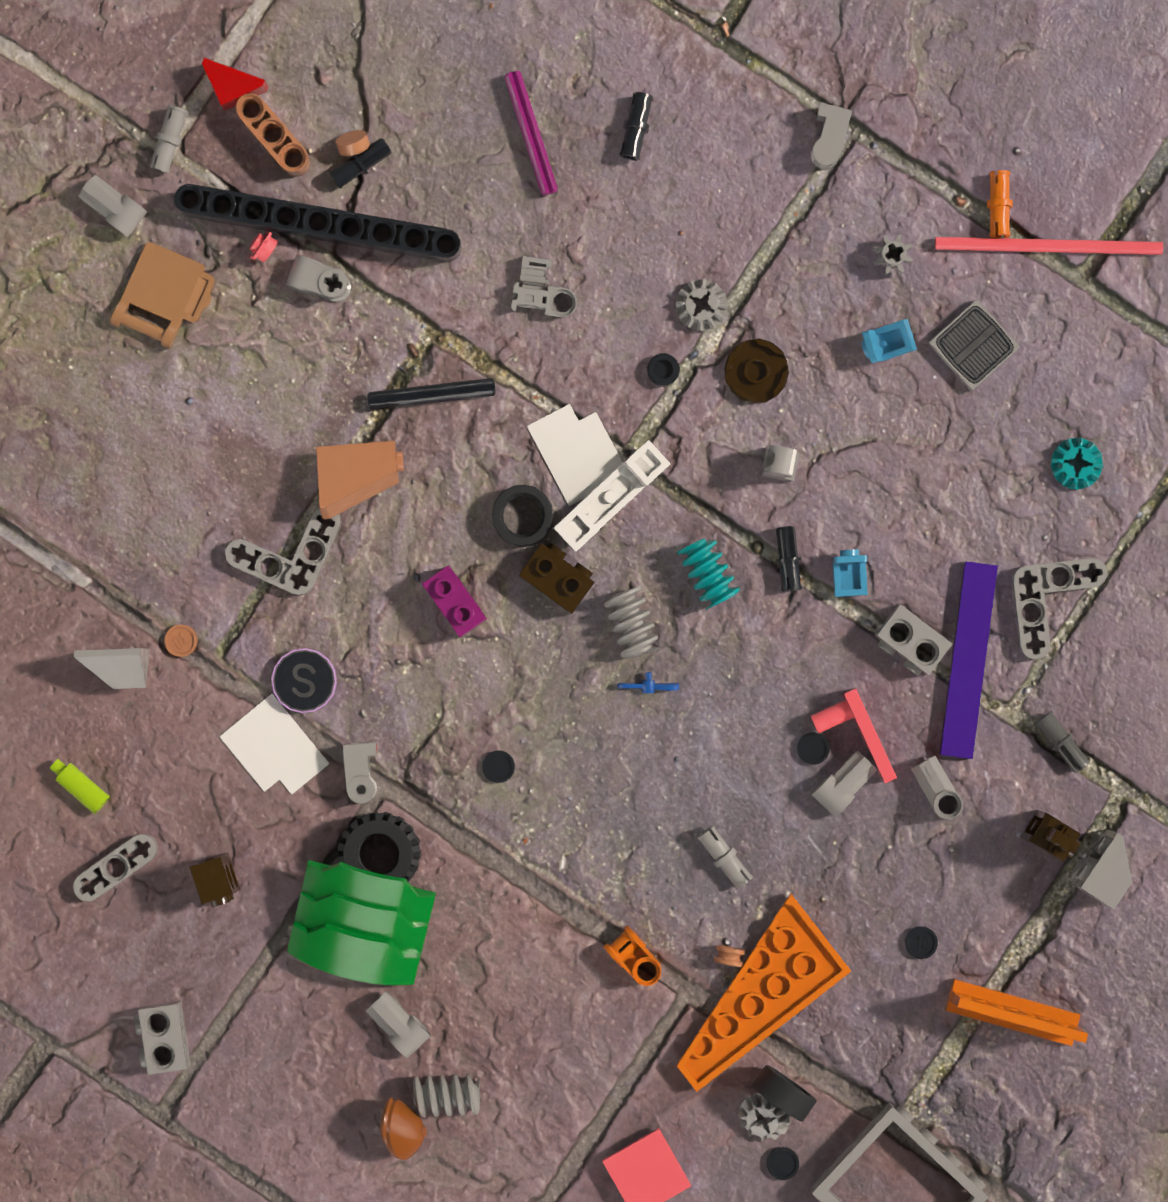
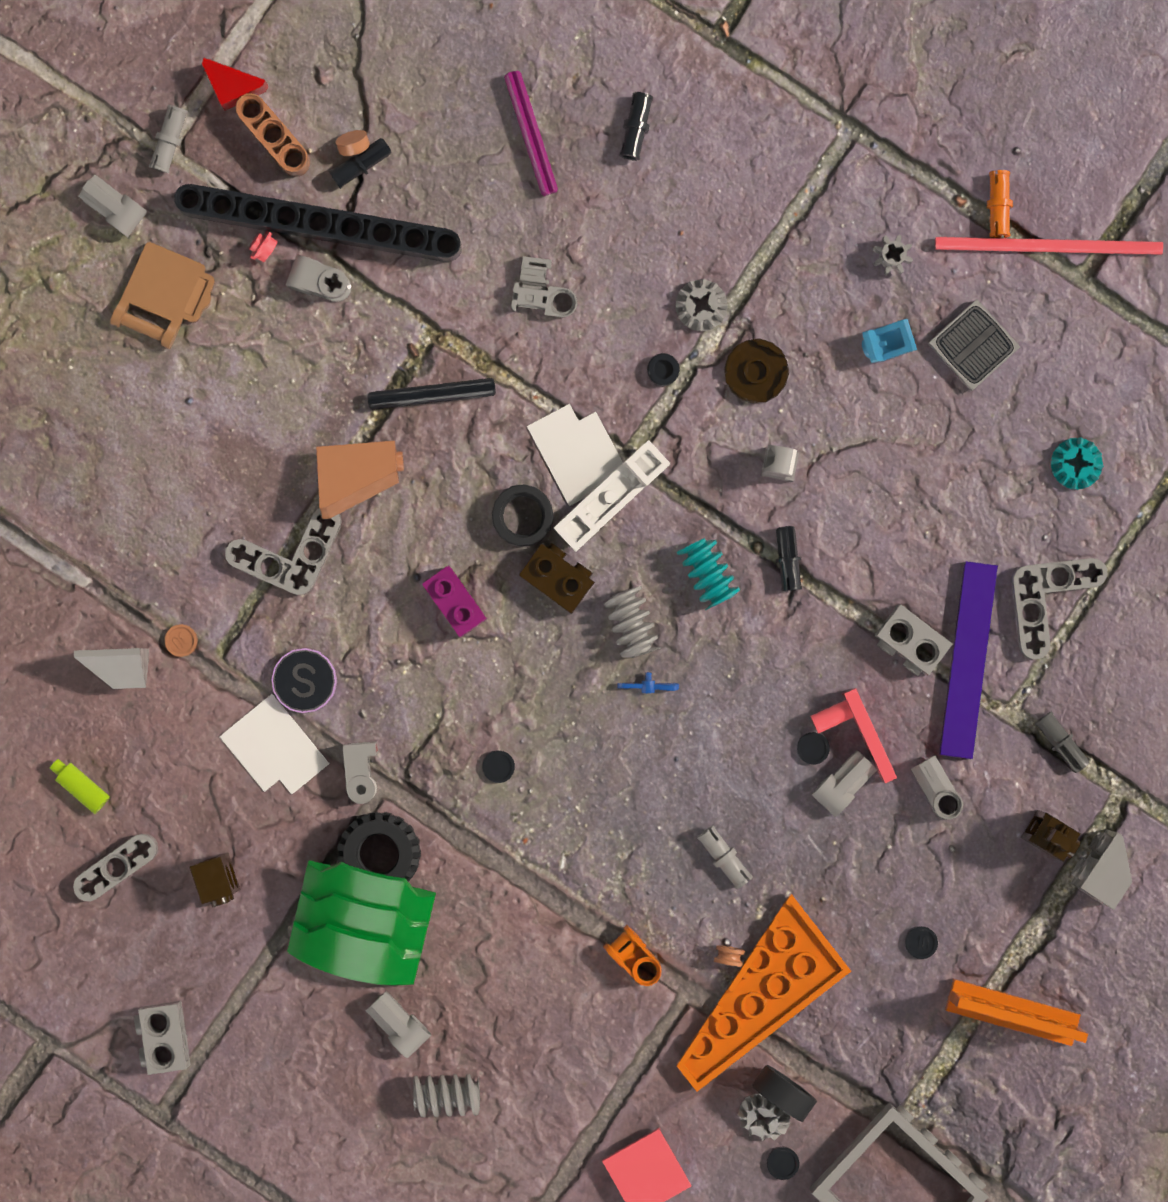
dark orange hat [380,1097,427,1160] -> none
light grey leg [811,102,852,169] -> none
dark azure bracket [832,549,868,597] -> none

